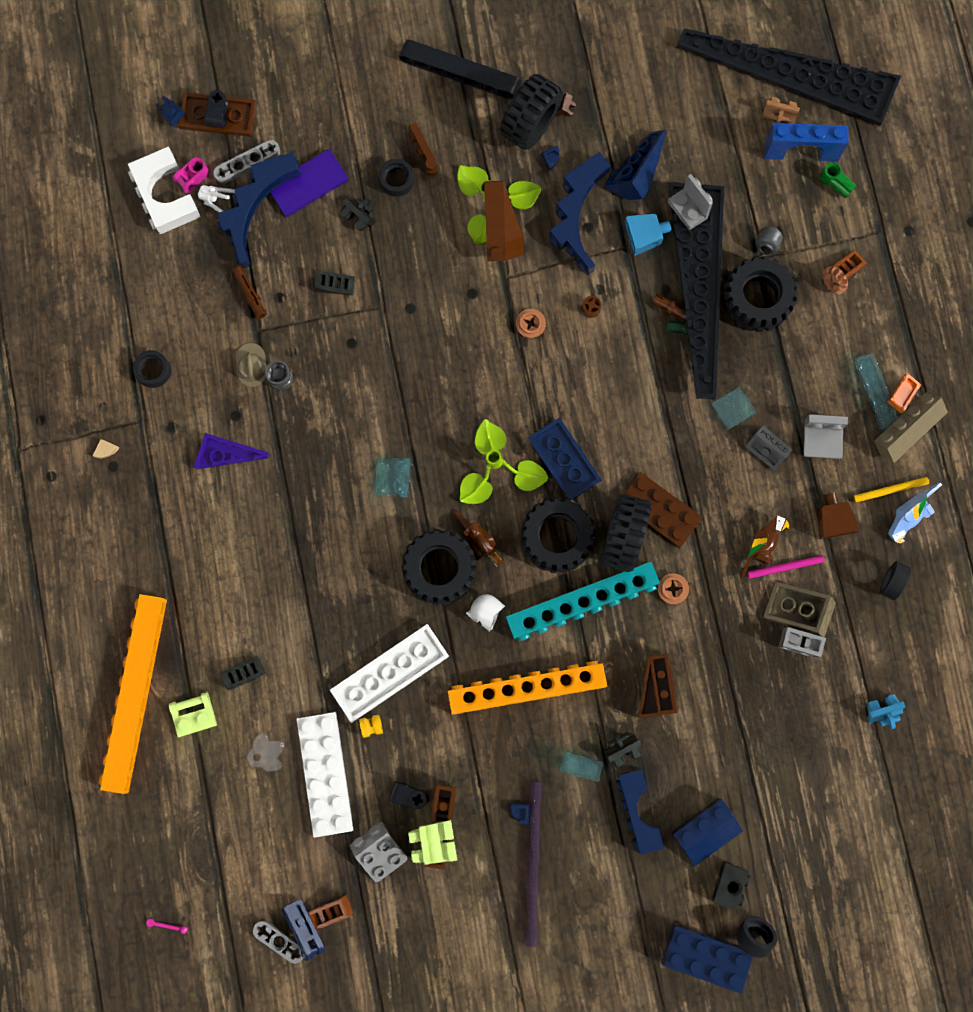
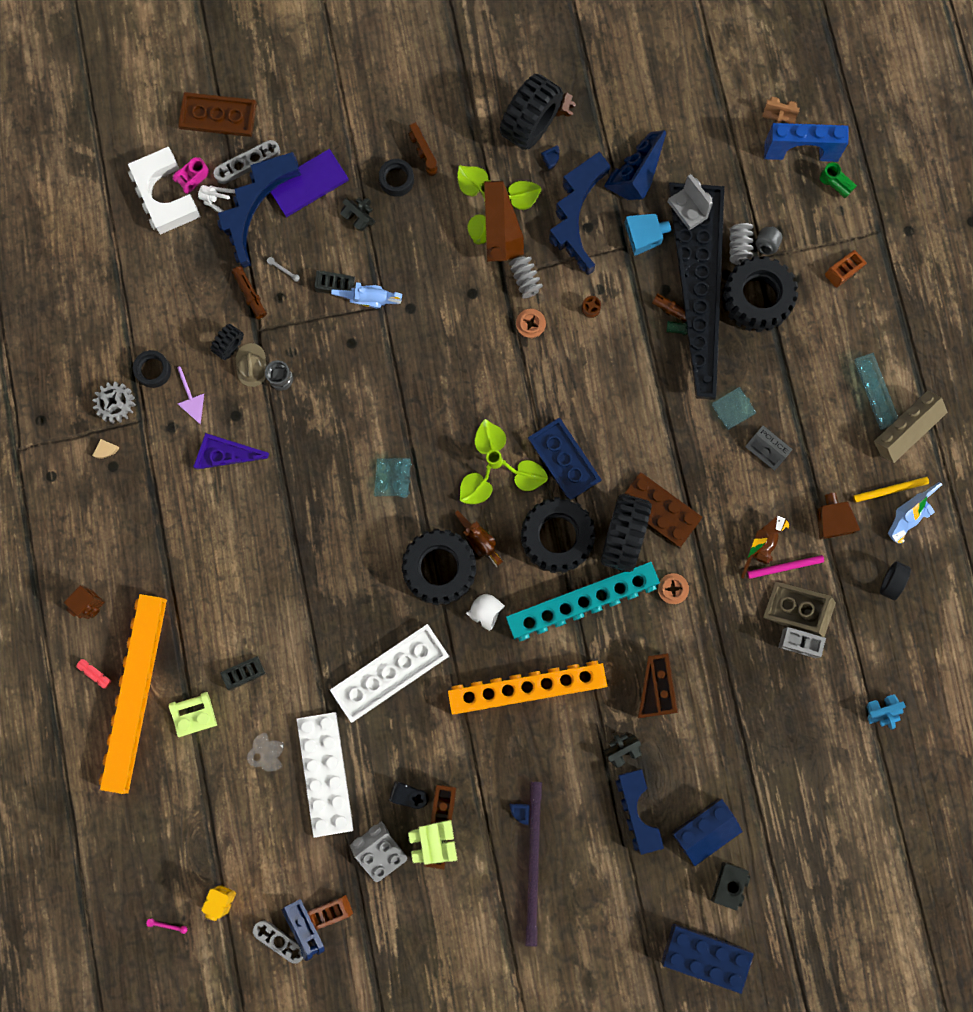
dark blue plate [156,96,185,126] -> none
black piece [205,90,228,129] -> none
yellow wheel [359,714,383,738] -> none
black beam [399,40,522,100] -> none
clear light blue brick [559,751,603,782] -> none
black wing [677,28,901,126] -> none
black tyre [736,916,778,958] -> none
light grey bracket [803,414,848,459] -> none
nougat gear [821,266,848,295] -> none
orange tile [887,373,921,413] -> none
none -> reddish brown brick [64,585,105,619]
none -> coral axle [76,659,111,689]
none -> light grey gear [93,382,136,424]
none -> lavender piece [177,366,204,424]
none -> yellow brick [202,885,236,921]
none -> black tyre [210,324,244,360]
none -> light grey hinge [267,257,300,282]
none -> light blue animal [331,283,402,309]
none -> light grey piece [509,256,543,298]
none -> light grey piece [729,223,753,265]

